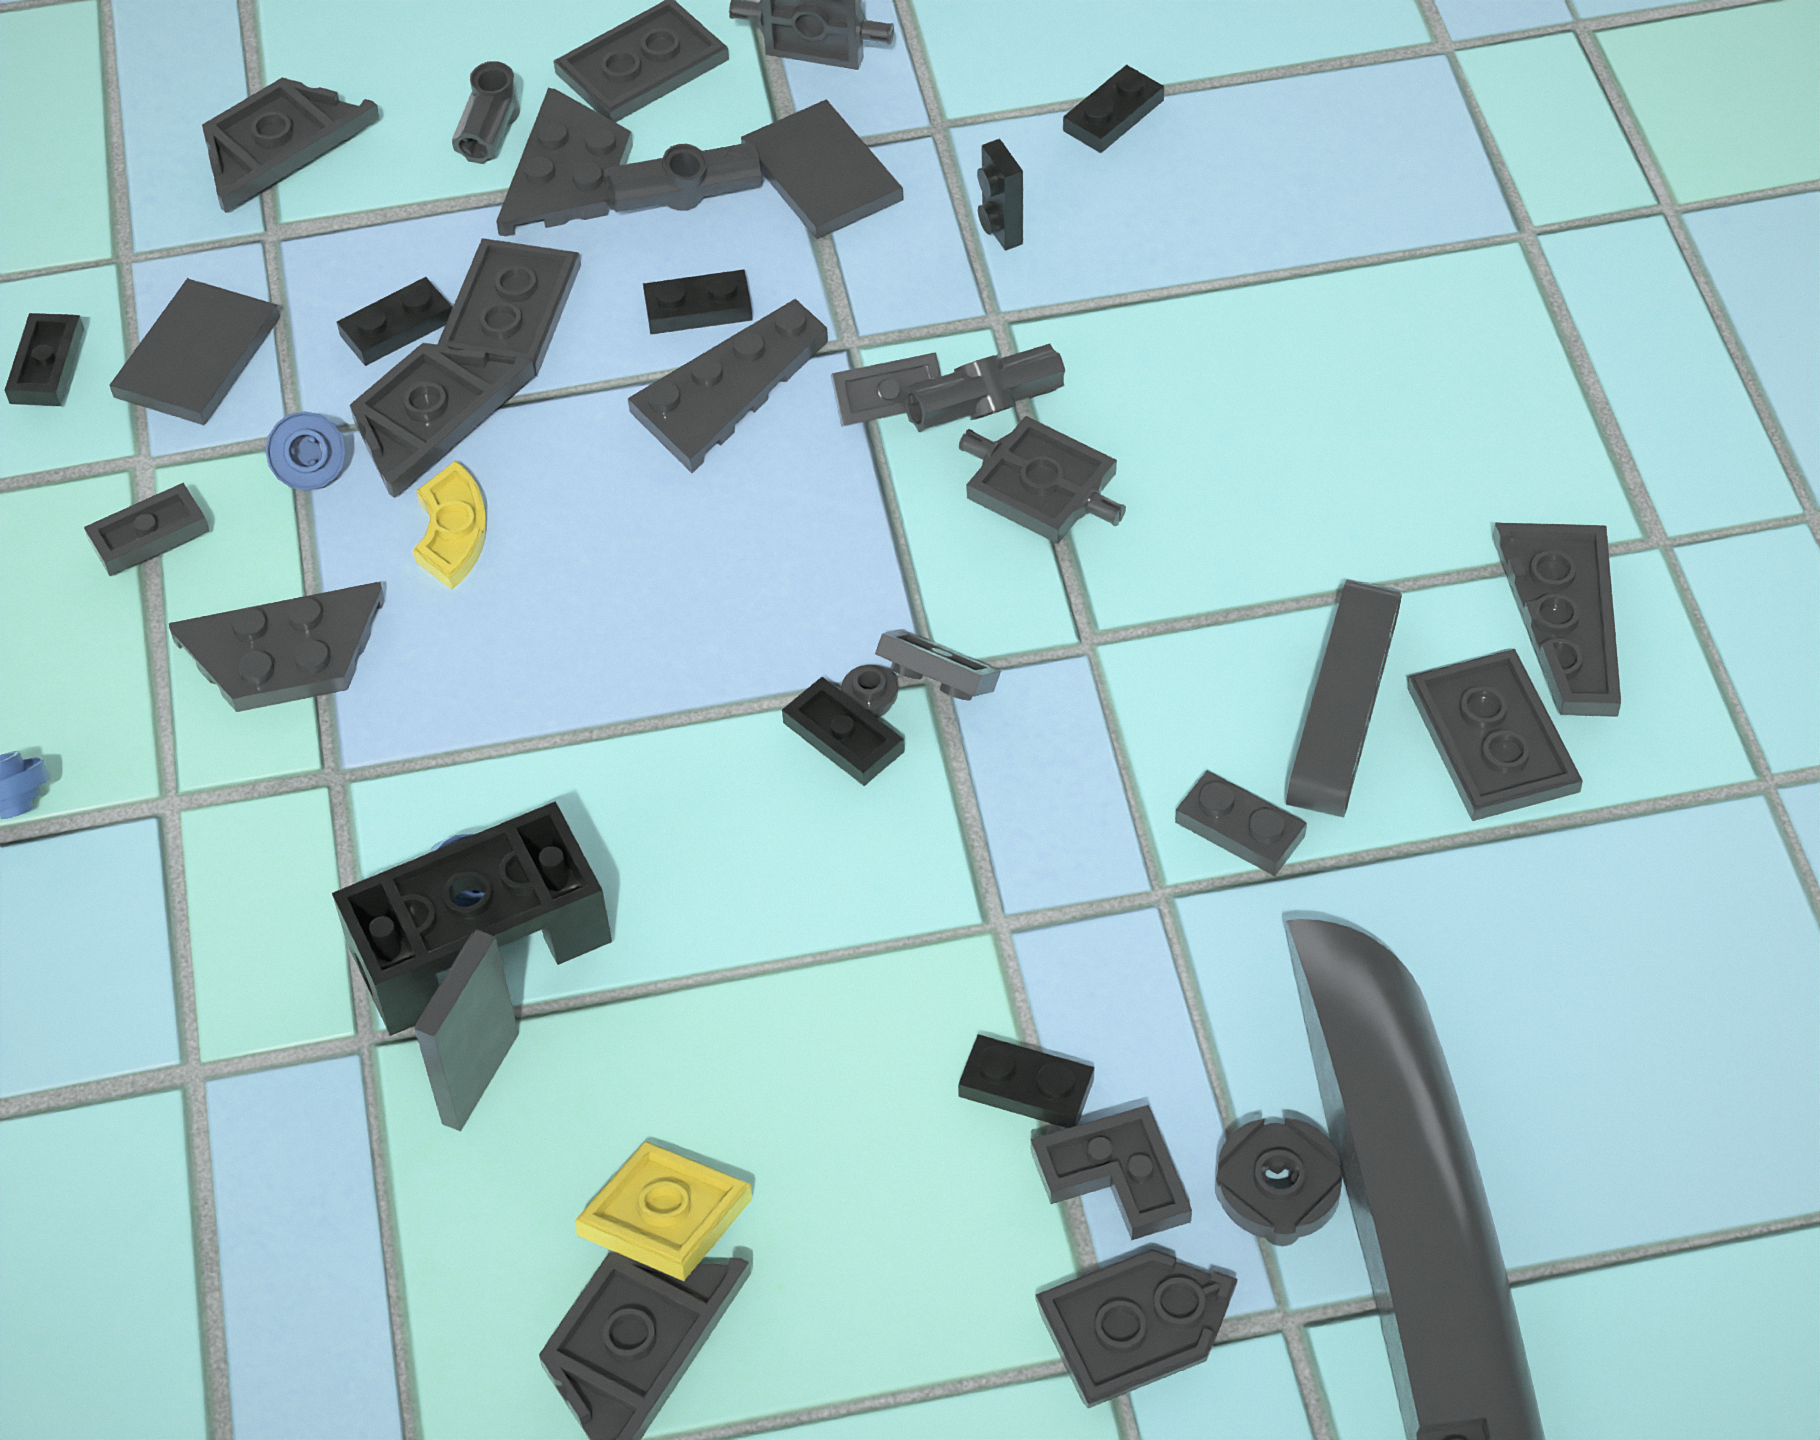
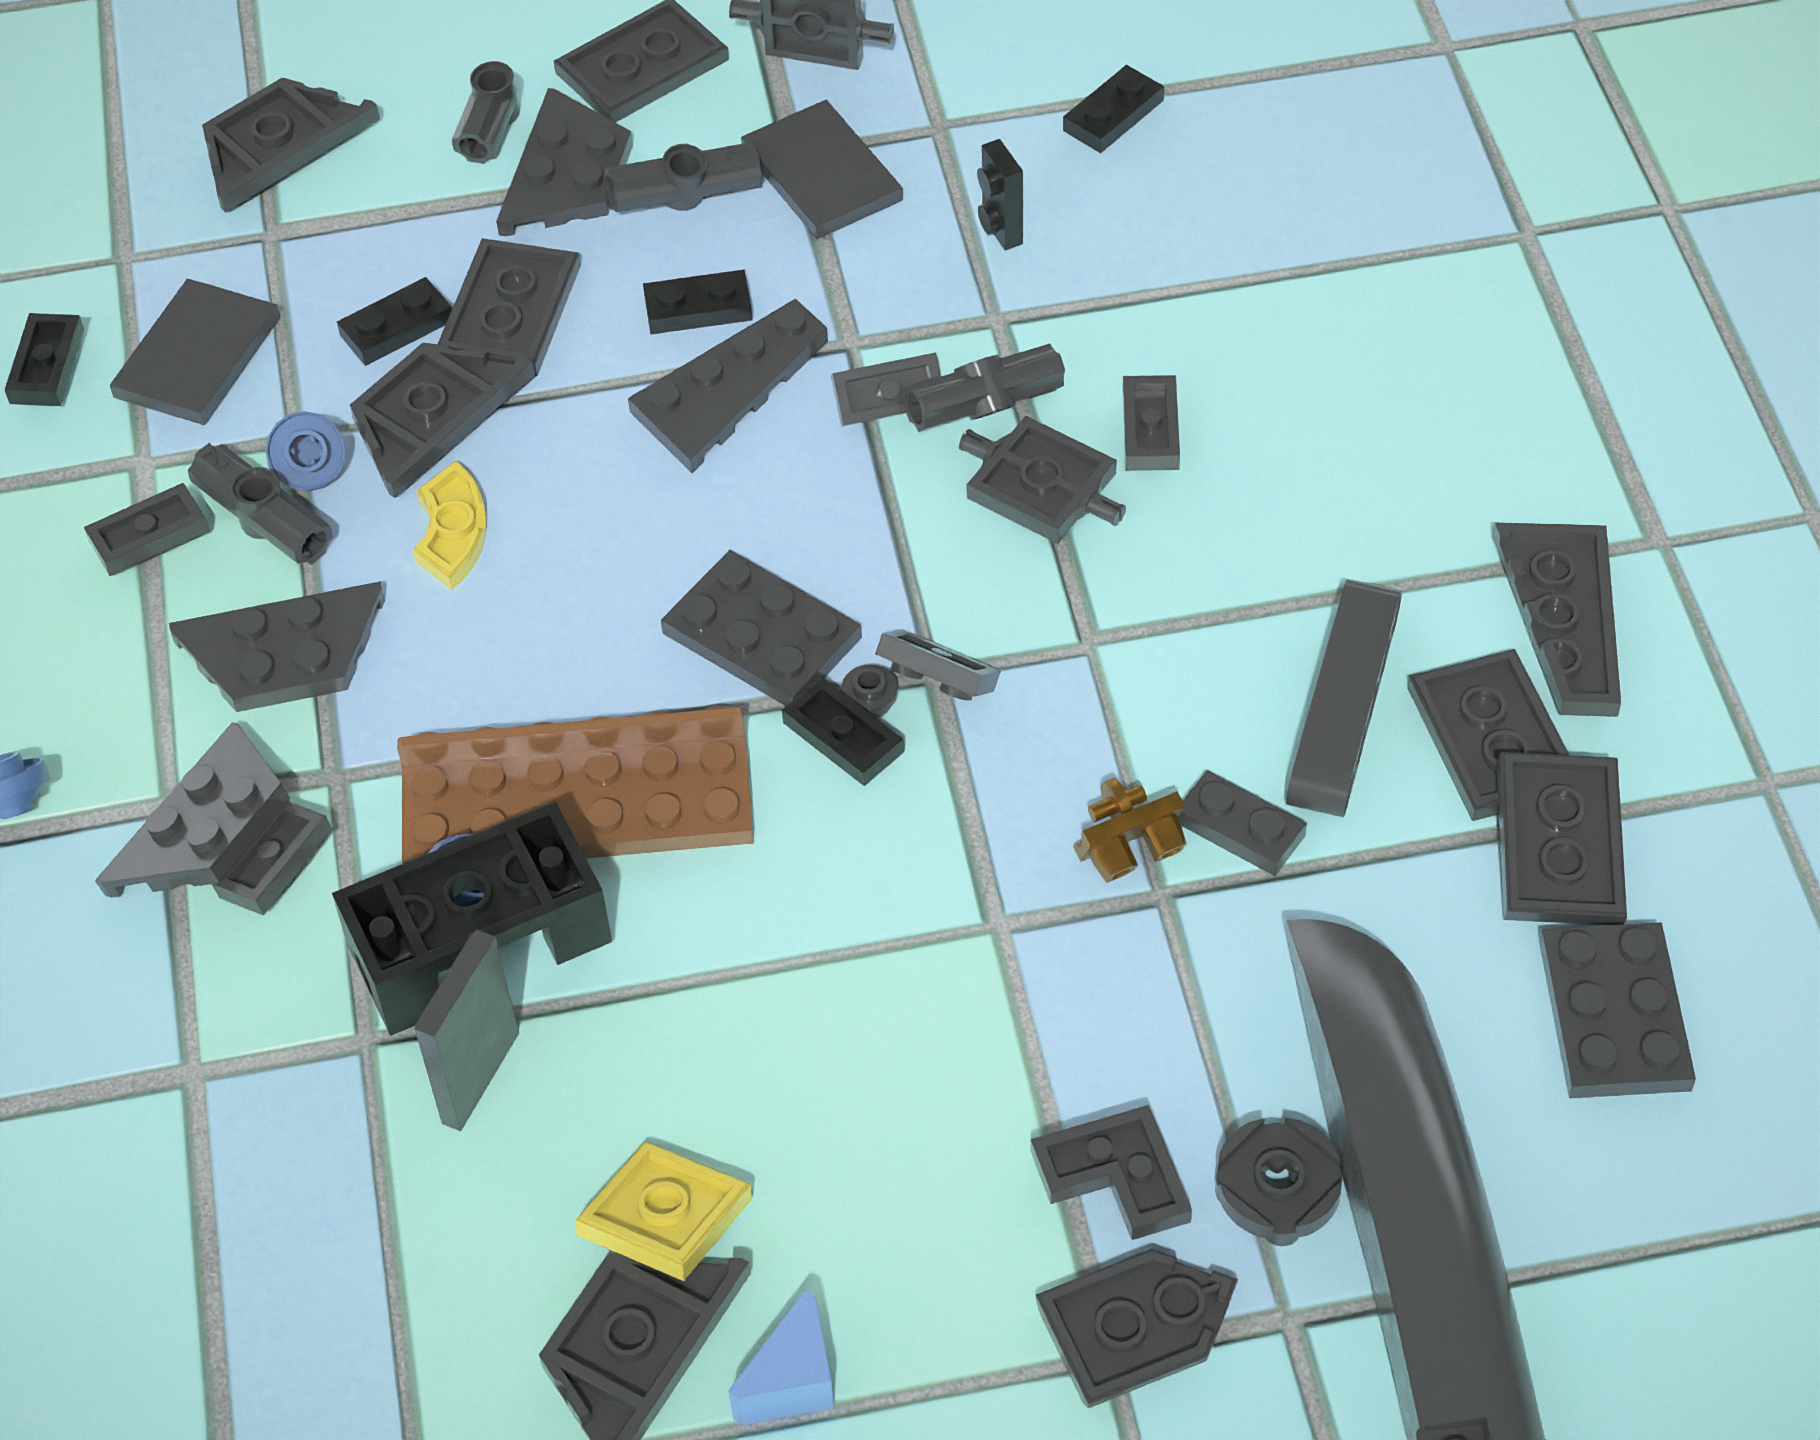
pearl dark grey plate [958,1034,1095,1128] -> none
none -> wing [95,722,290,898]
none -> dark grey piece [187,443,333,564]
none -> dark grey plate [212,802,333,916]
none -> medium nougat bracket [397,707,754,864]
none -> dark grey plate [661,549,862,706]
none -> light blue slope [728,1291,834,1426]
none -> pearl gold hips [1073,778,1187,883]
none -> dark grey plate [1122,375,1180,471]
none -> dark grey tile [1497,752,1627,925]
none -> dark grey plate [1539,922,1696,1099]

